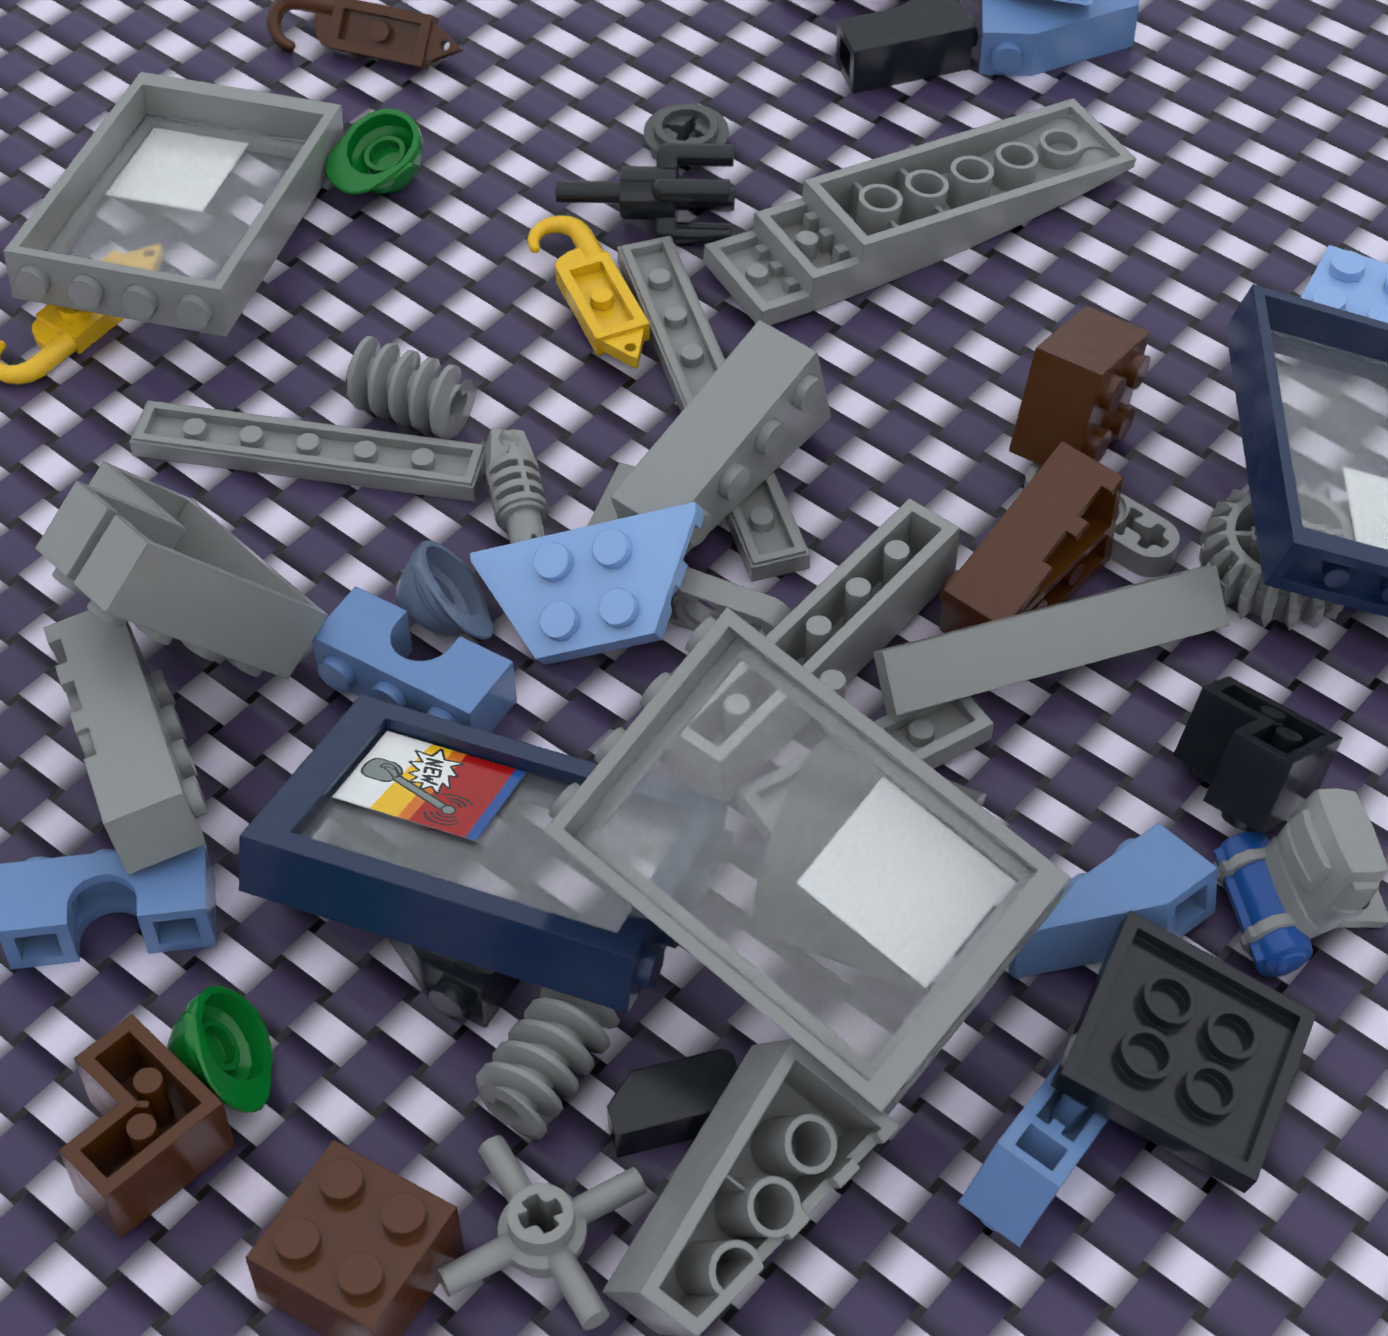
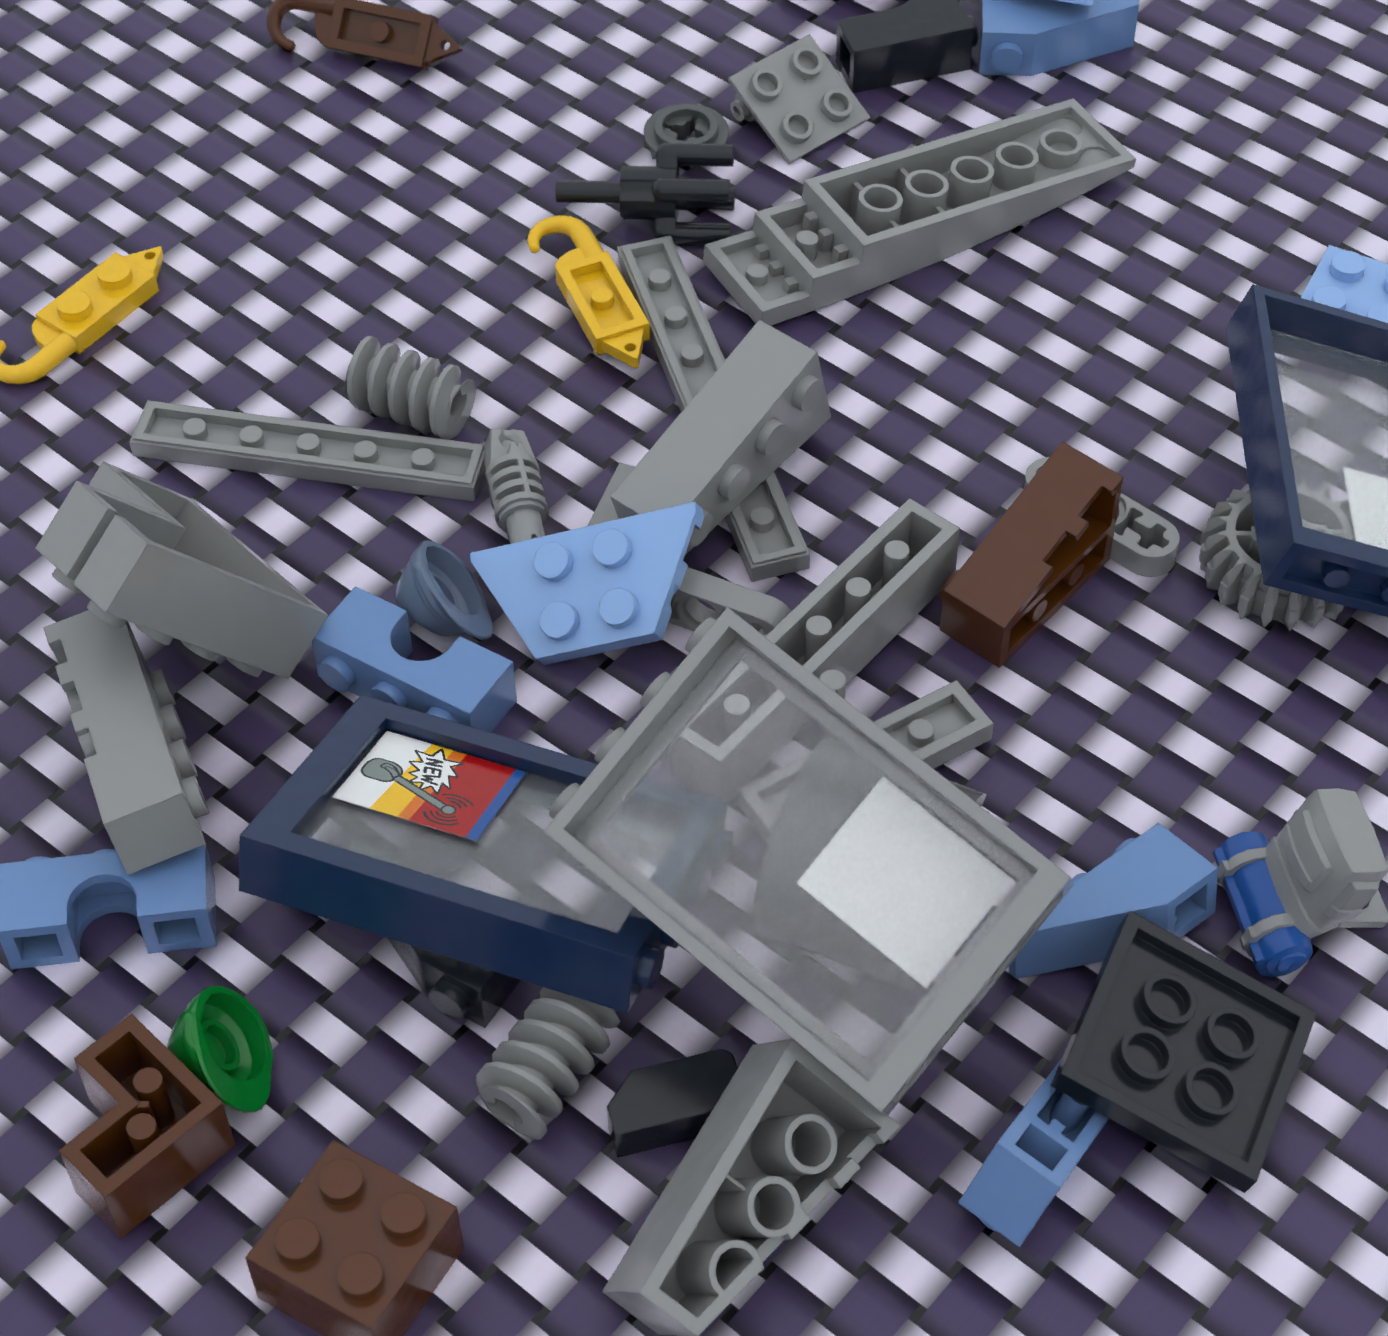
window [4,72,344,337] -> none
green hat [325,108,423,194] -> none
light grey bar [436,1135,647,1330] -> none
light grey tile [873,565,1229,716] -> none
reddish brown brick [1009,306,1150,466] -> none
black brick [1173,676,1343,834] -> none
none -> light grey hinge [728,34,870,164]

